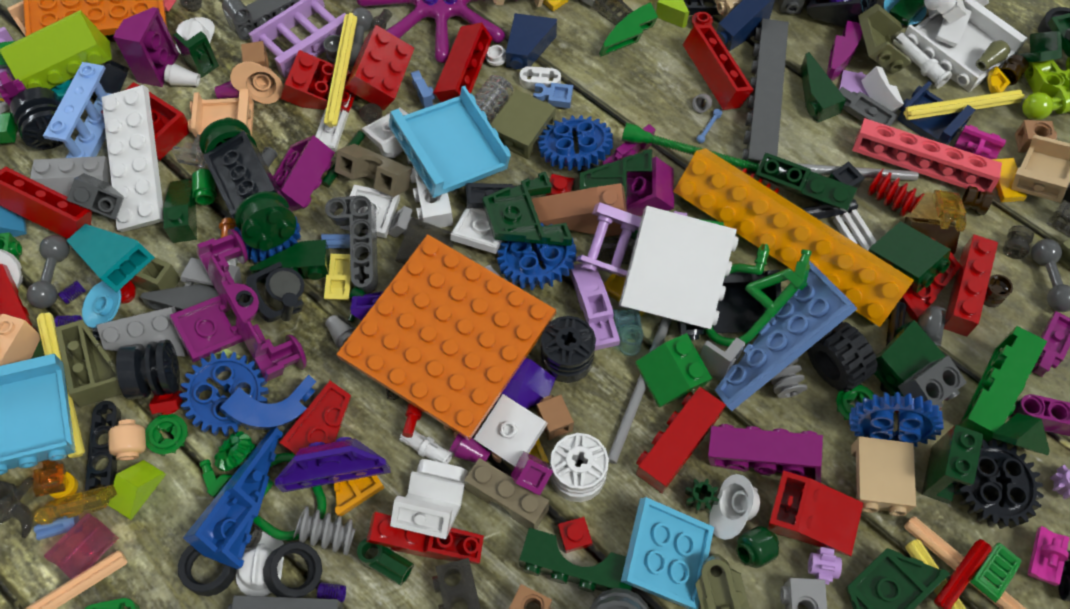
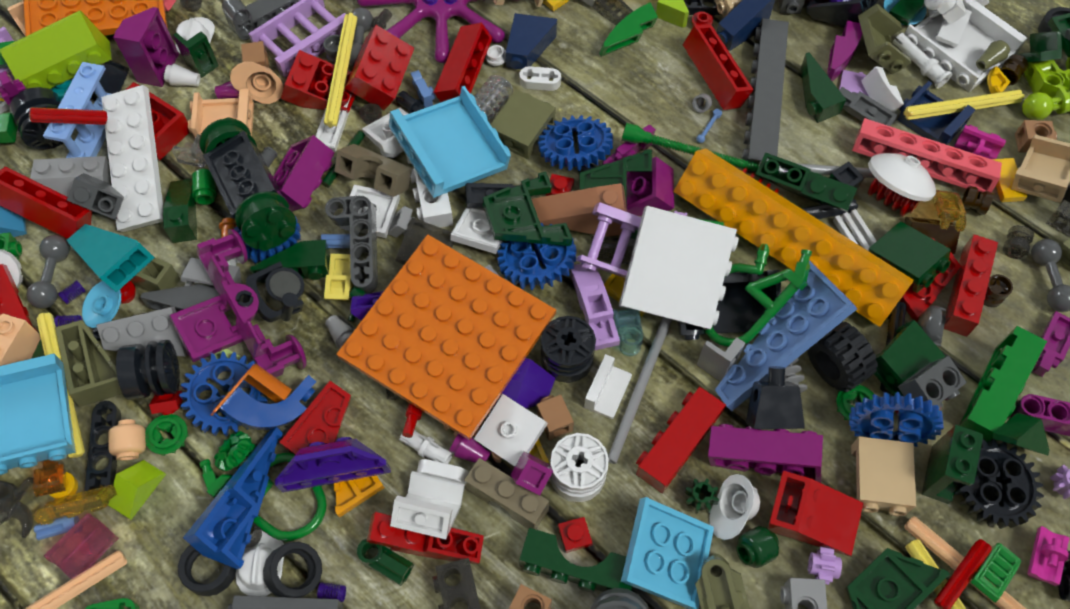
light grey piece [293,506,357,556] -> none
medium blue plate [533,83,573,108] -> none
green slope [635,333,712,408] -> none
none -> red axle [29,107,108,125]
none -> orange piece [210,364,292,416]
none -> black axle [396,91,427,114]
none -> white panel [584,354,632,419]
none -> black torso [746,366,805,429]
none -> white dish [868,153,936,201]

